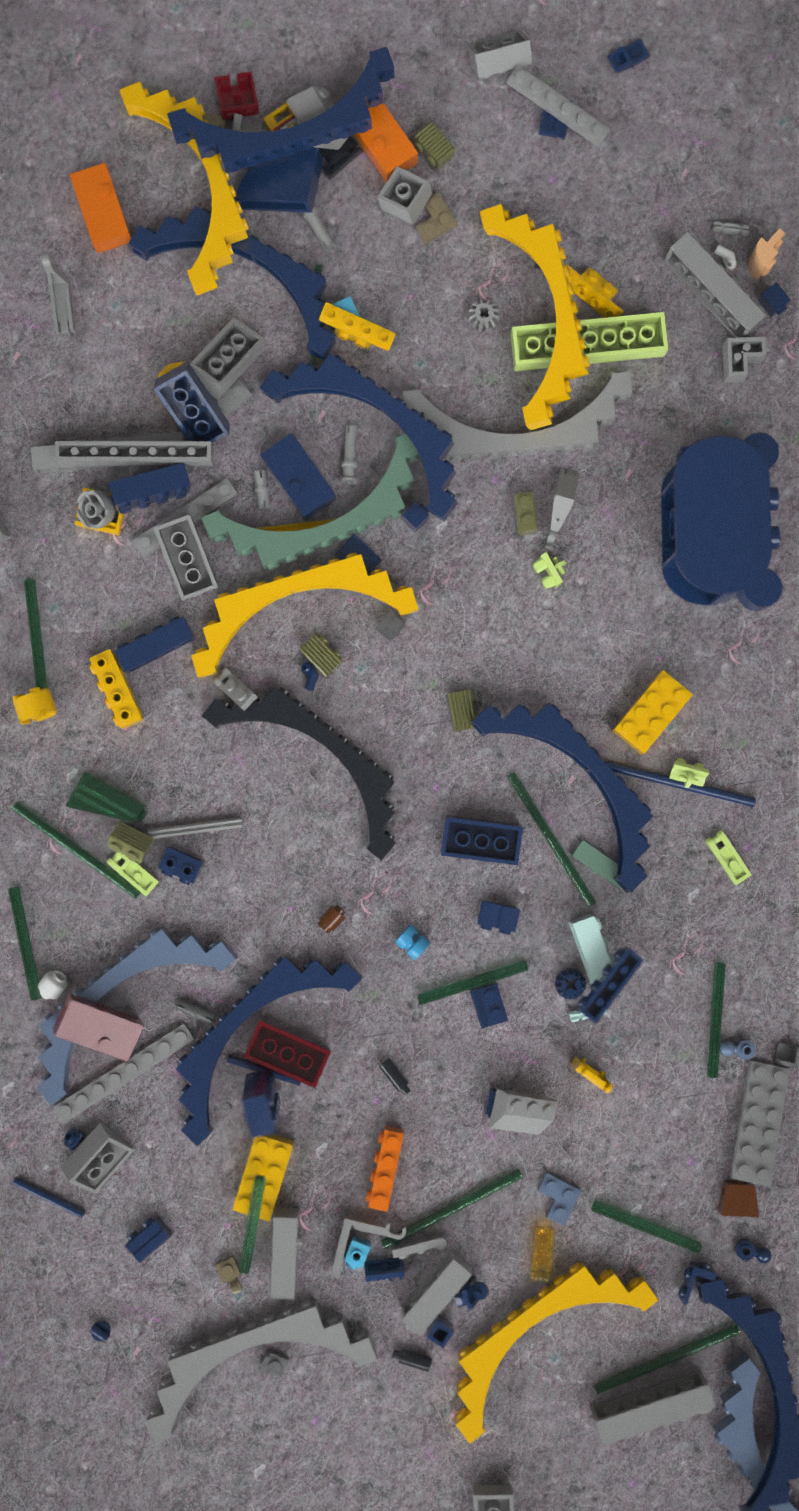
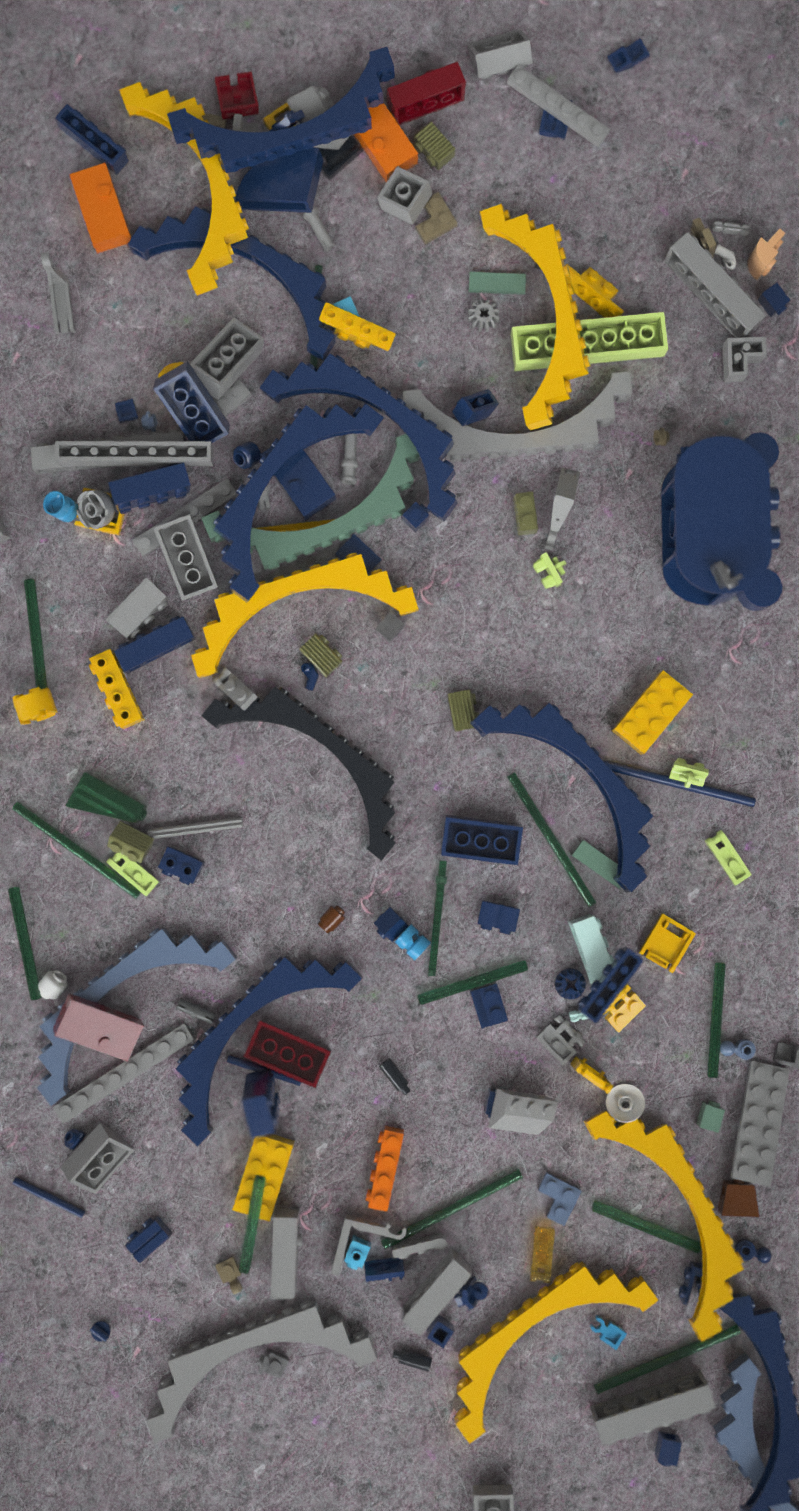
none -> dark azure wheel [43,491,79,522]
none -> dark blue brick [55,104,129,175]
none -> light grey slope [106,578,169,640]
none -> dark blue plate [114,399,139,424]
none -> sand blue plate [141,411,158,432]
none -> dark blue arch [213,403,384,603]
none -> dark blue head [233,441,261,469]
none -> dark blue plate [269,110,306,131]
none -> dark blue brick [374,907,408,942]
none -> dark red brick [387,61,466,126]
none -> clear green bar [428,860,447,976]
none -> dark blue brick [452,389,499,427]
none -> sand green tile [469,272,526,295]
none -> light grey plate [536,1014,586,1066]
none -> yellow arch [583,1110,744,1342]
none -> dark azure plate [590,1315,627,1350]
none -> yellow plate [603,984,646,1033]
none -> white dish [606,1084,645,1123]
none -> yellow container [639,913,696,973]
none -> dark tan plate [653,427,670,446]
none -> dark blue brick [655,1431,682,1467]
none -> dark tan plate [690,217,717,258]
none -> sand green brick [696,1100,725,1133]
none -> flat silver bracket [710,561,743,590]

